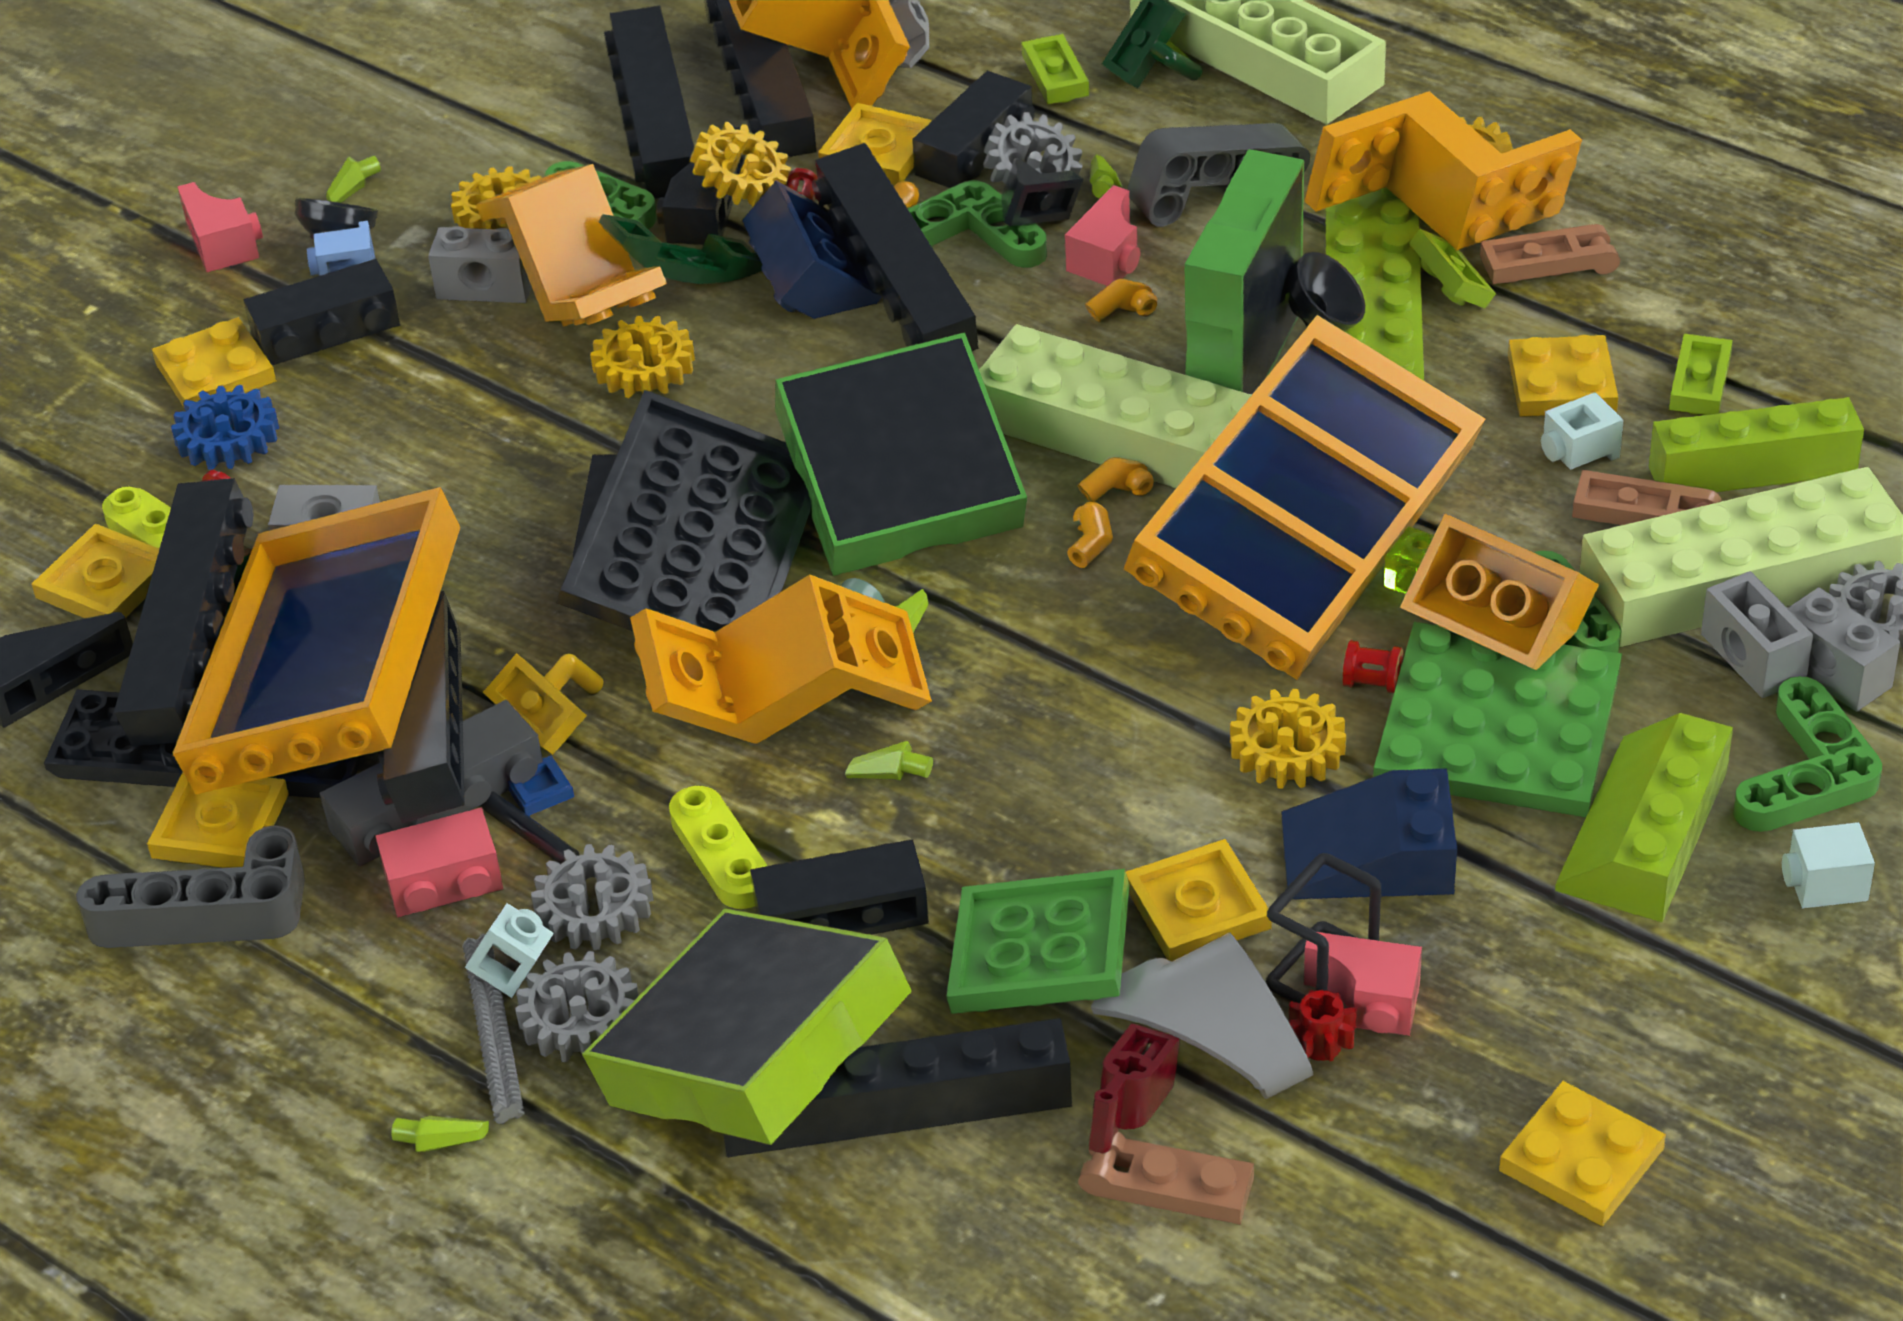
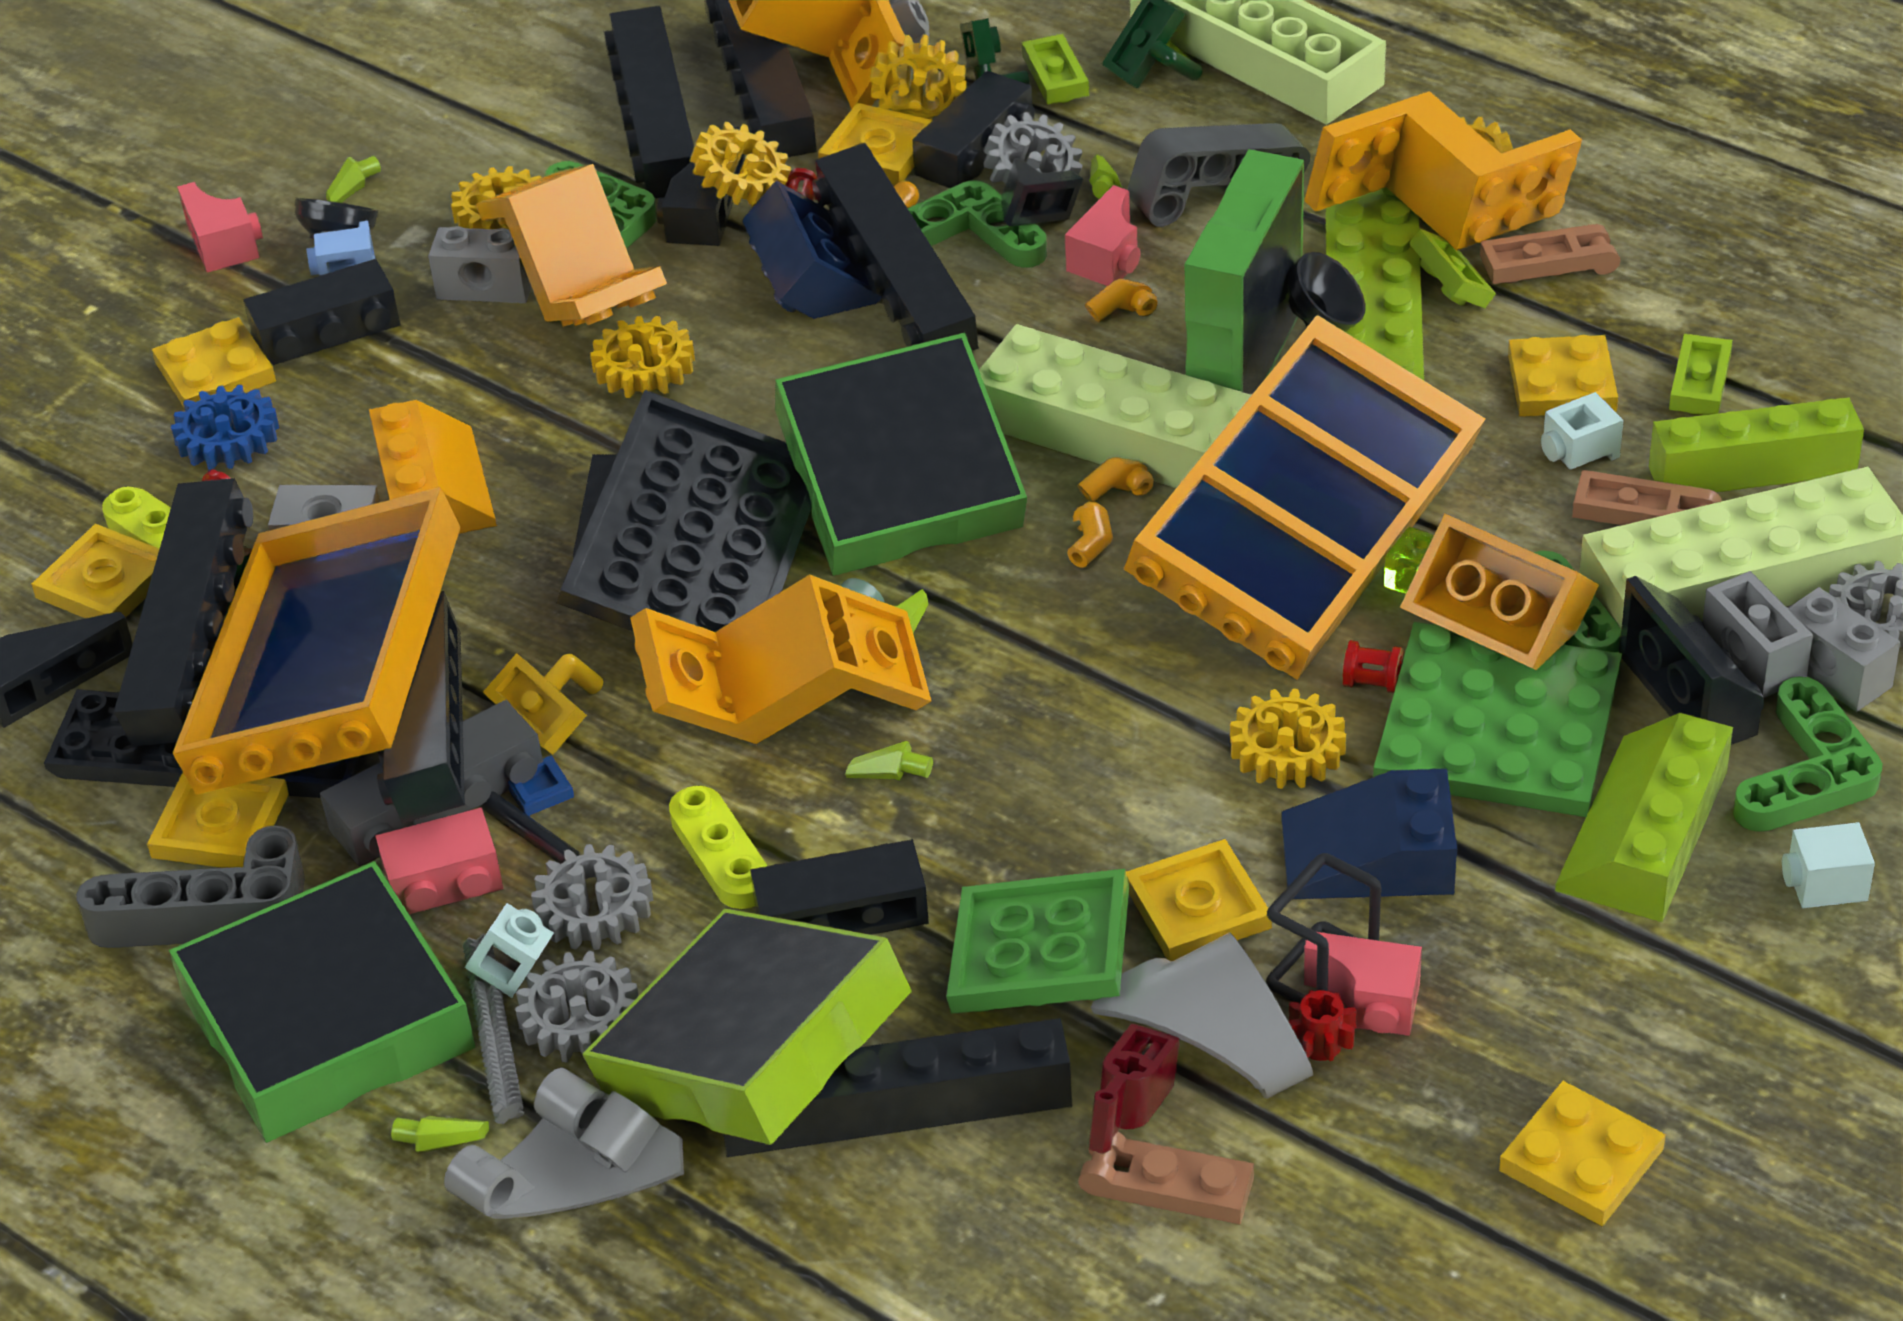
dark green slope [599,214,763,284] -> none
none -> black tile [169,861,476,1143]
none -> light orange slope [369,400,497,534]
none -> light grey panel [444,1068,684,1219]
none -> yellow gear [870,34,966,120]
none -> dark green plate [959,18,1030,85]
none -> black slope [1619,576,1764,745]

